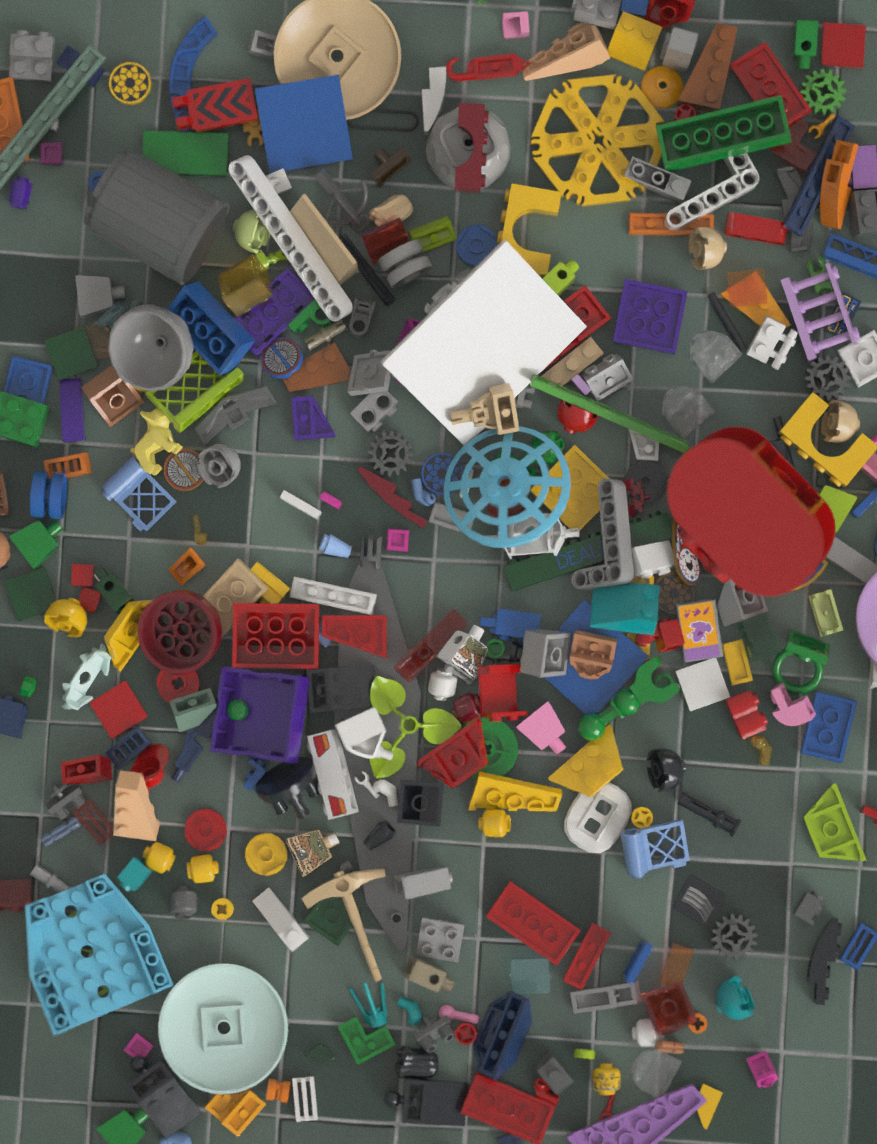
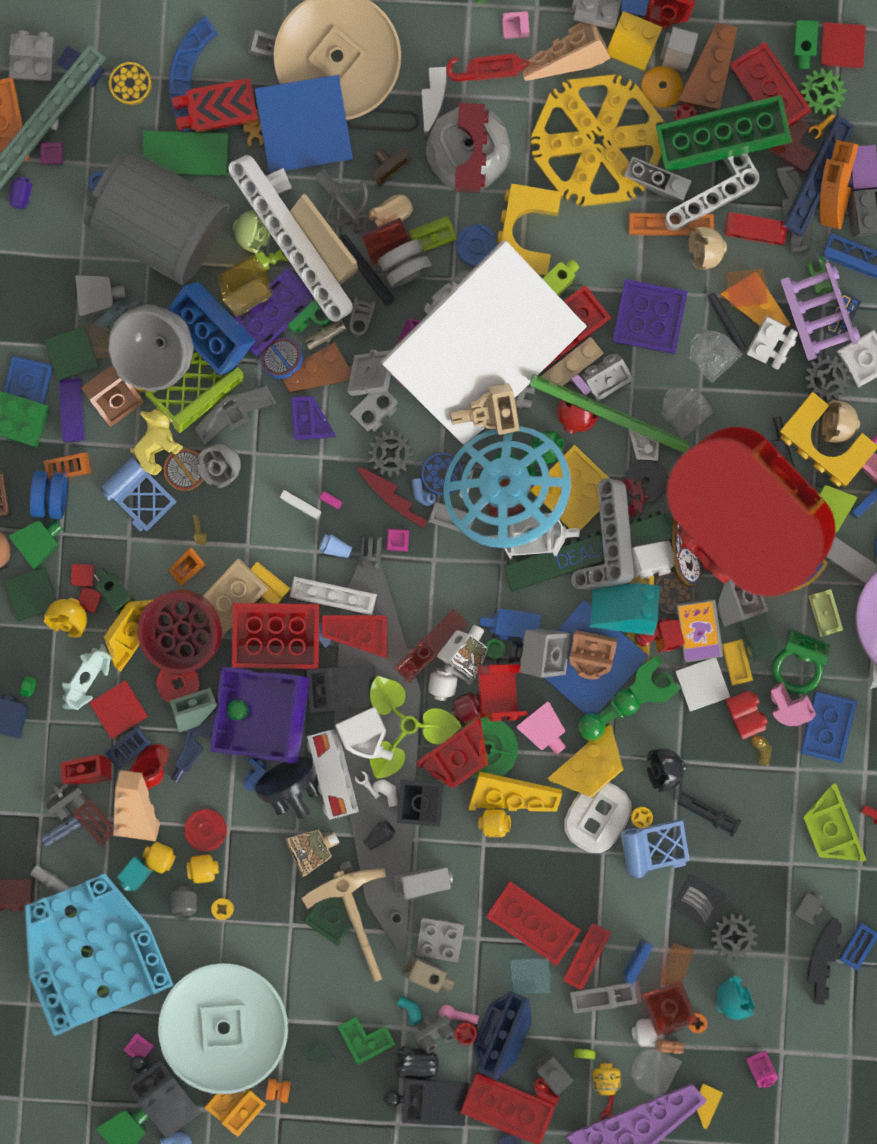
yellow tile [245,833,288,876] -> none
white slope [253,887,309,952] -> none
white tile [292,1076,318,1122] -> none
teal plant [349,981,389,1028] -> none

